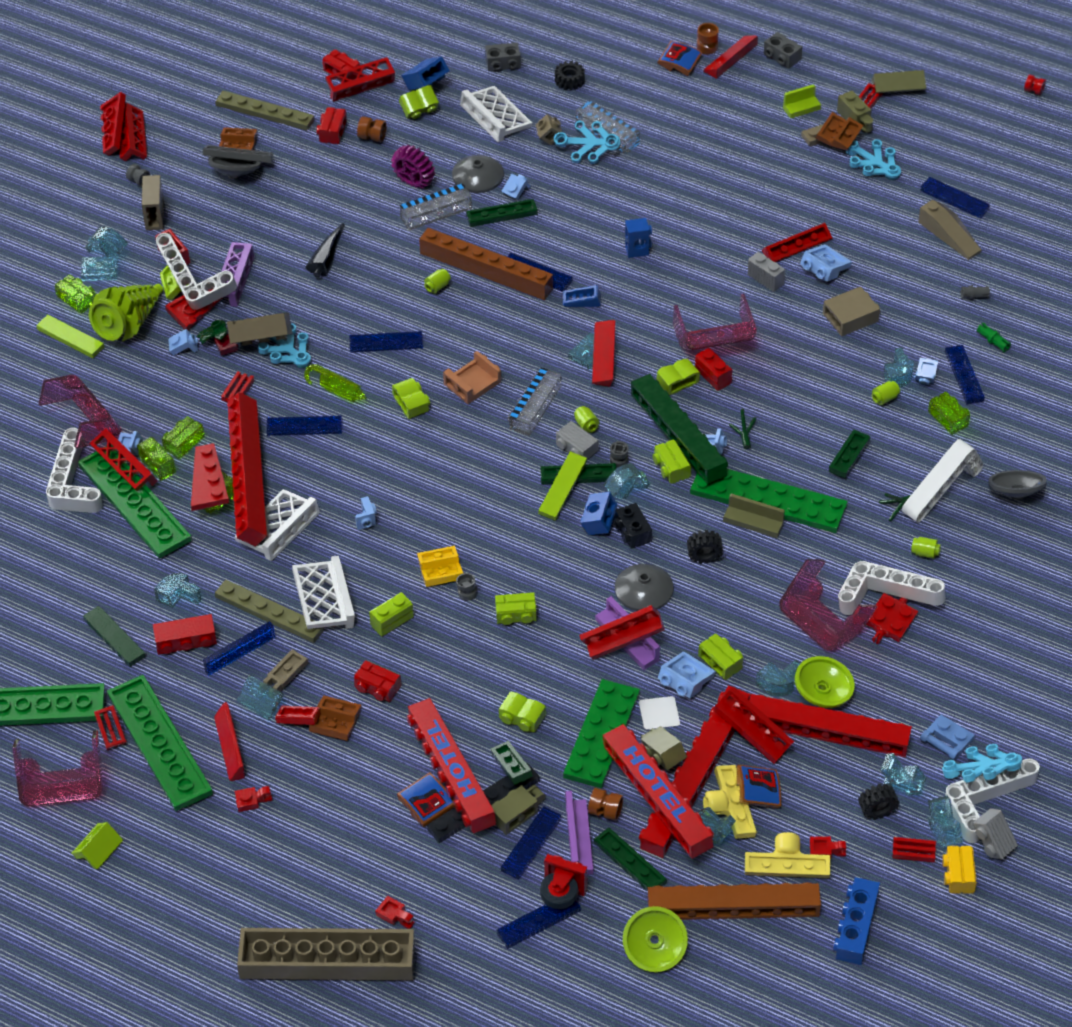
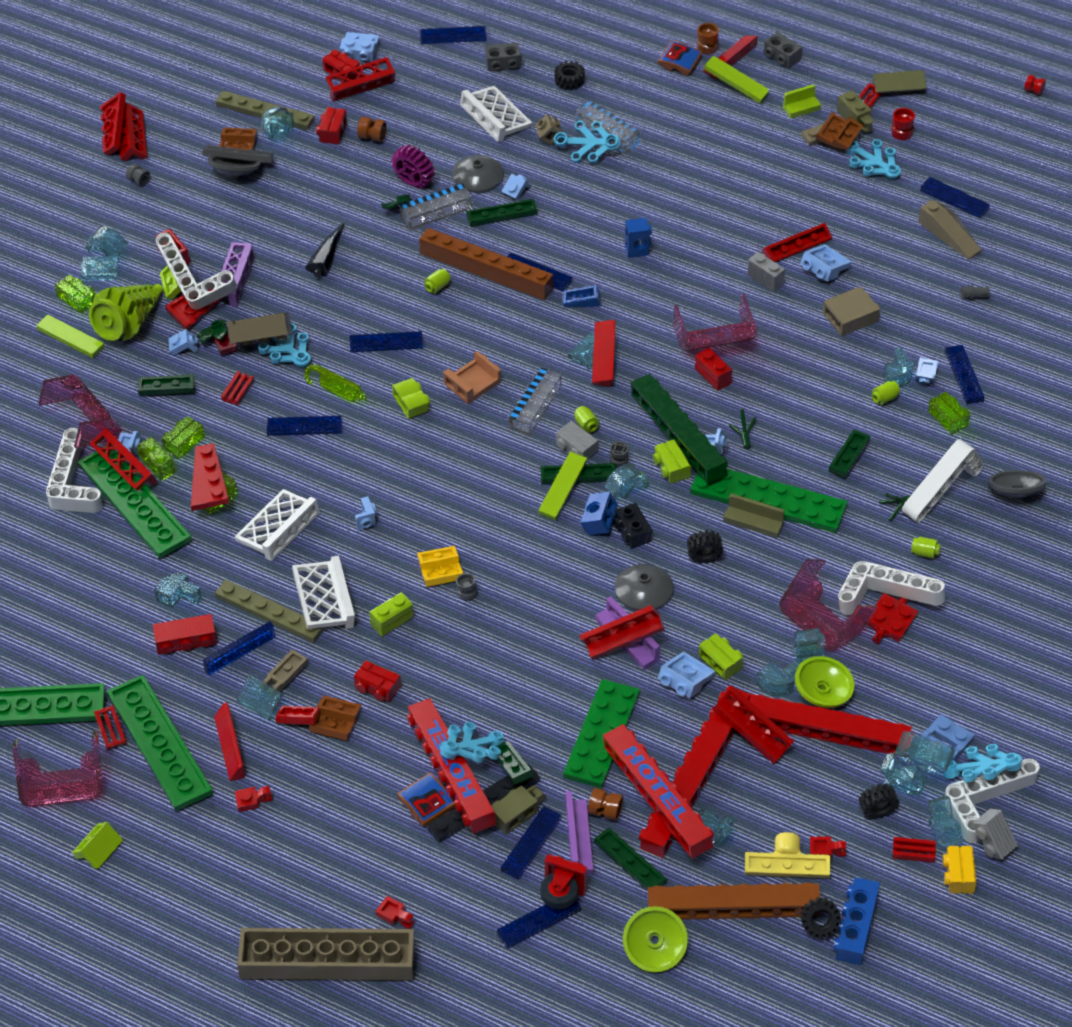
dark green tile [83,606,146,667] -> none
dark tan brick [142,175,164,230] -> none
red brick [227,391,267,547] -> none
lime brick [399,85,439,119] -> none
blue brick [401,56,450,90] -> none
lime brick [495,592,536,625] -> none
lime brick [499,692,546,732] -> none
white sticker [639,696,680,729] -> none
olive brick [640,726,687,770] -> none
lime brick [656,359,700,395] -> none
light yellow plate [703,765,757,839] -> none
slope [737,765,781,808] -> none
green pin [977,323,1011,352] -> none
none -> dark green plate [138,374,195,396]
none -> clear light blue cylinder [260,107,294,141]
none -> light blue plate [340,32,379,62]
none -> dark green plate [381,194,413,210]
none -> clear blue tile [420,26,486,44]
none -> medium azure plant [440,722,504,763]
none -> lime tile [704,55,769,103]
none -> clear light blue brick [793,628,825,666]
none -> black tyre [801,897,841,939]
none -> red wheel [891,108,915,140]
none -> clear light blue brick [894,731,956,774]

